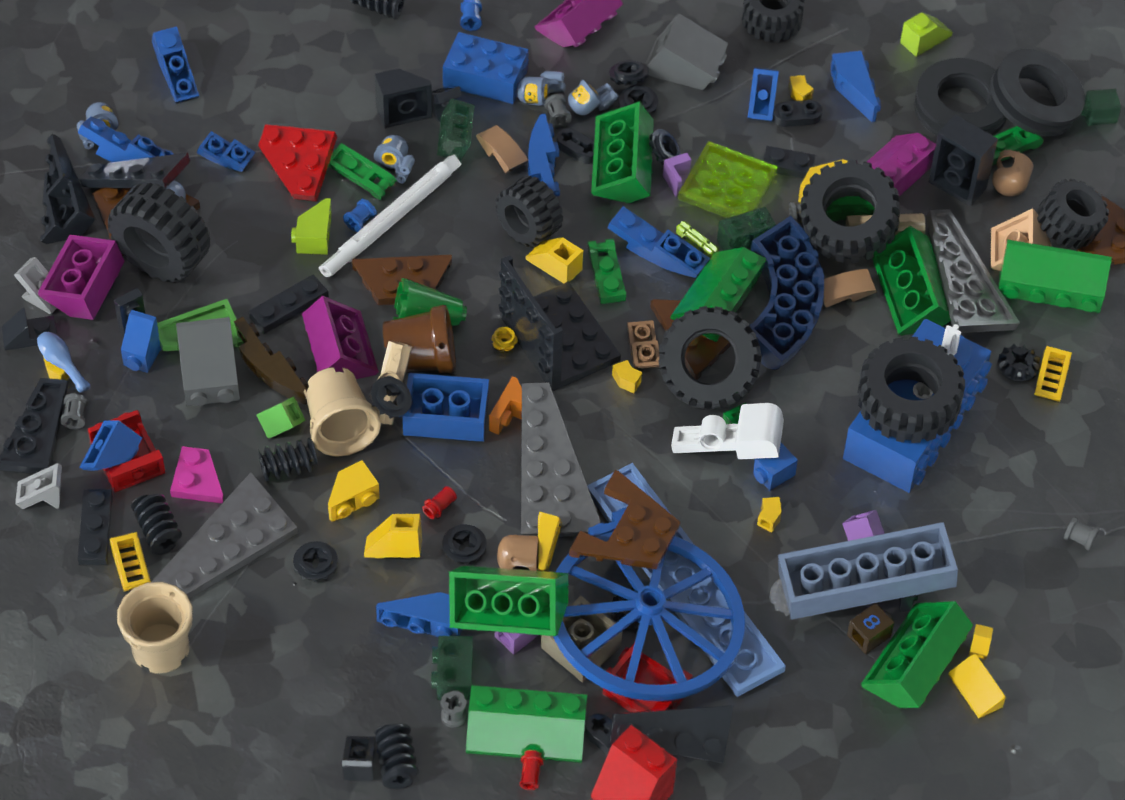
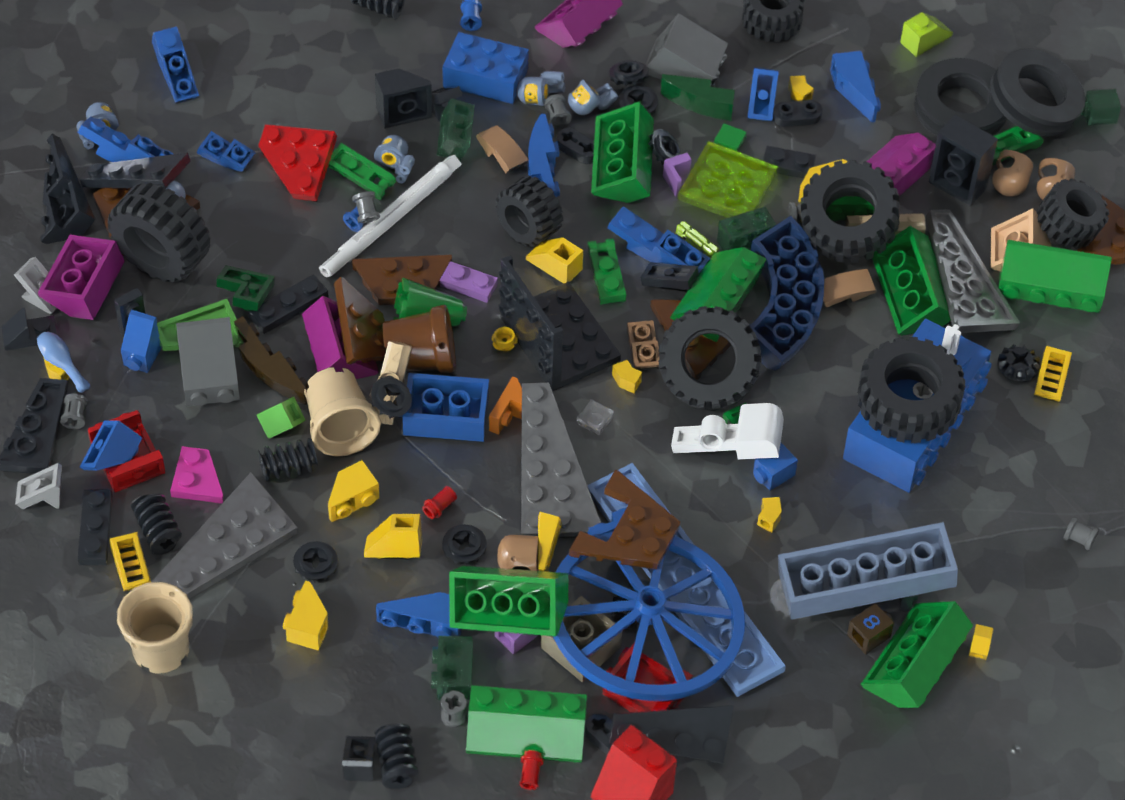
lime slope [291,198,332,255] -> none
medium lavender panel [842,510,885,541] -> none
yellow slope [948,654,1006,718] -> none
none -> dark green plate [216,265,275,311]
none -> yellow slope [283,581,329,651]
none -> reddish brown wing [334,277,386,365]
none -> dark grey bush [352,191,381,223]
none -> medium lavender plate [440,261,498,303]
none -> clear plate [577,400,614,436]
none -> black plate [640,262,699,290]
none -> dark green slope [660,74,735,121]
none -> green tile [713,123,747,154]
none -> medium nougat helmet [1037,158,1075,200]

